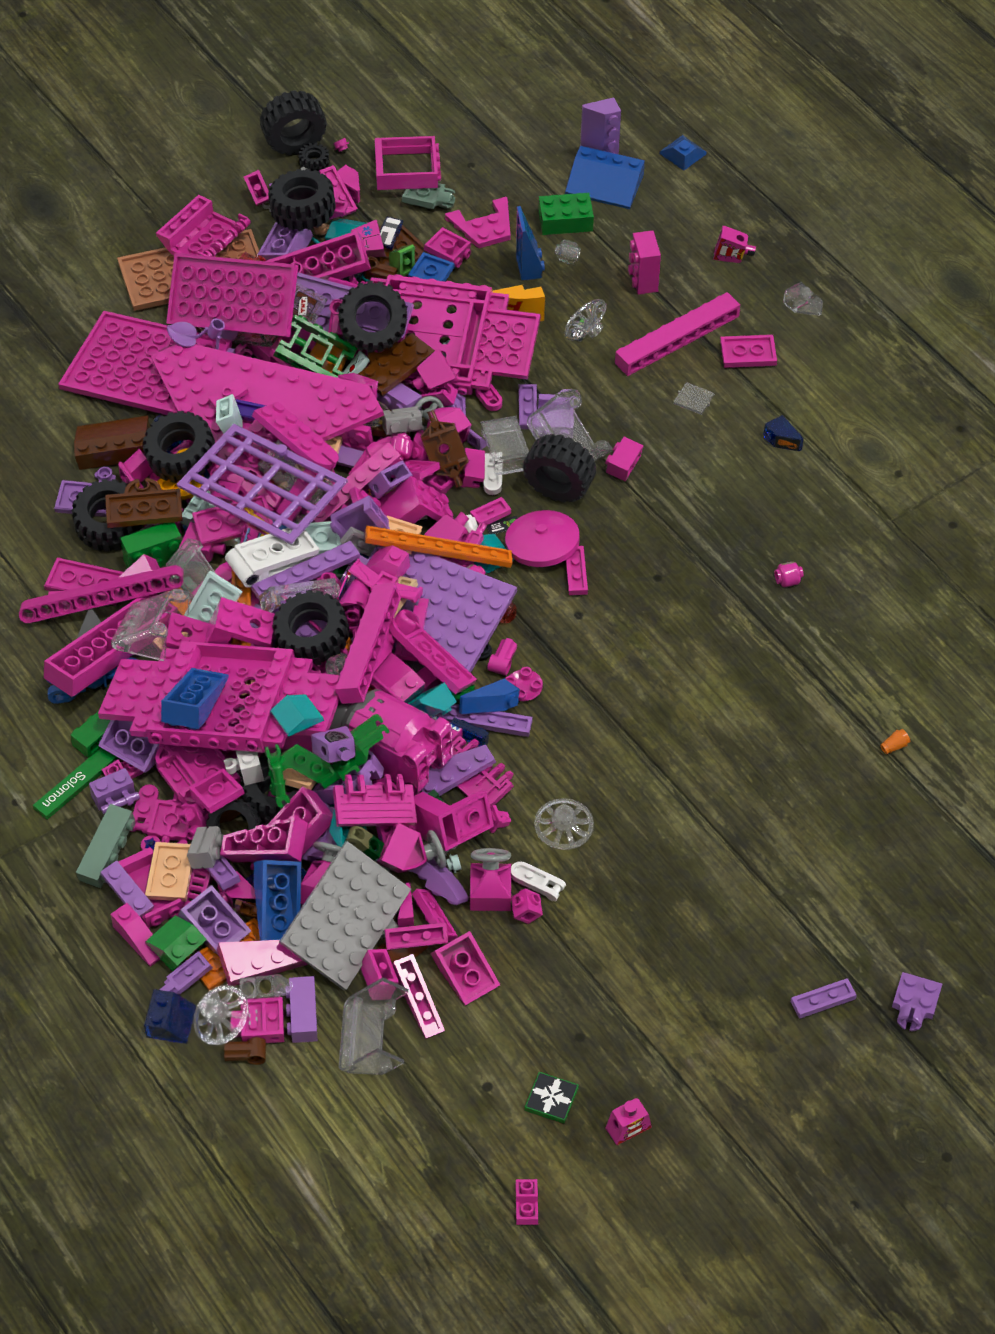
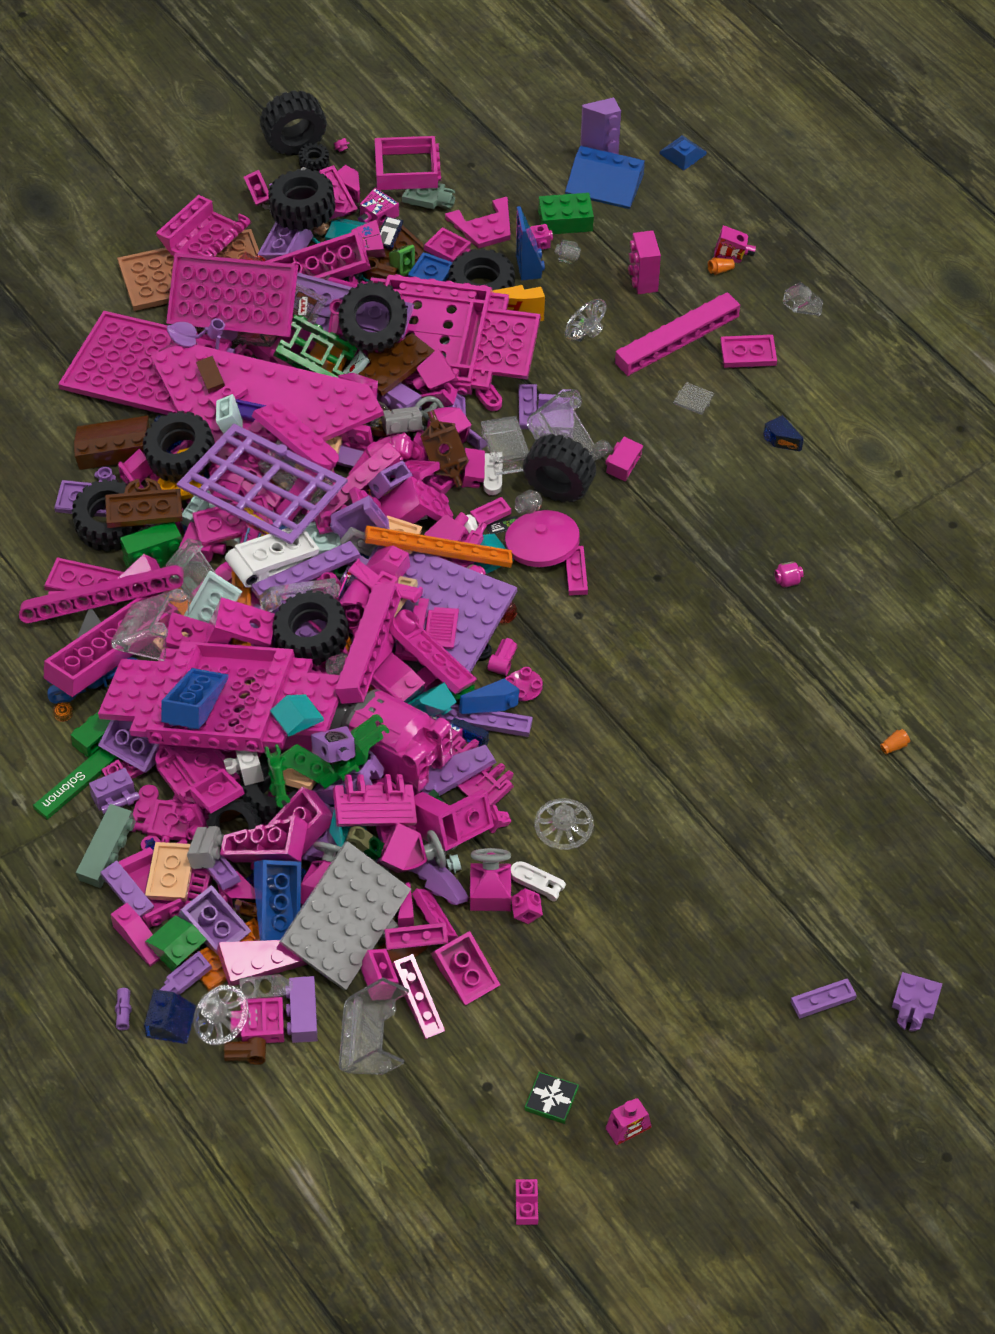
none -> clear orange tile [53,702,73,722]
none -> medium lavender pin [115,988,132,1031]
none -> reddish brown tile [196,356,225,393]
none -> dark pink brick [314,510,333,535]
none -> dark pink torso [358,188,399,227]
none -> dark pink window [425,607,459,649]
none -> black tyre [449,248,515,291]
none -> clear head [515,490,542,515]
none -> dark pink brick [530,224,553,250]
none -> orange cone [708,258,735,275]

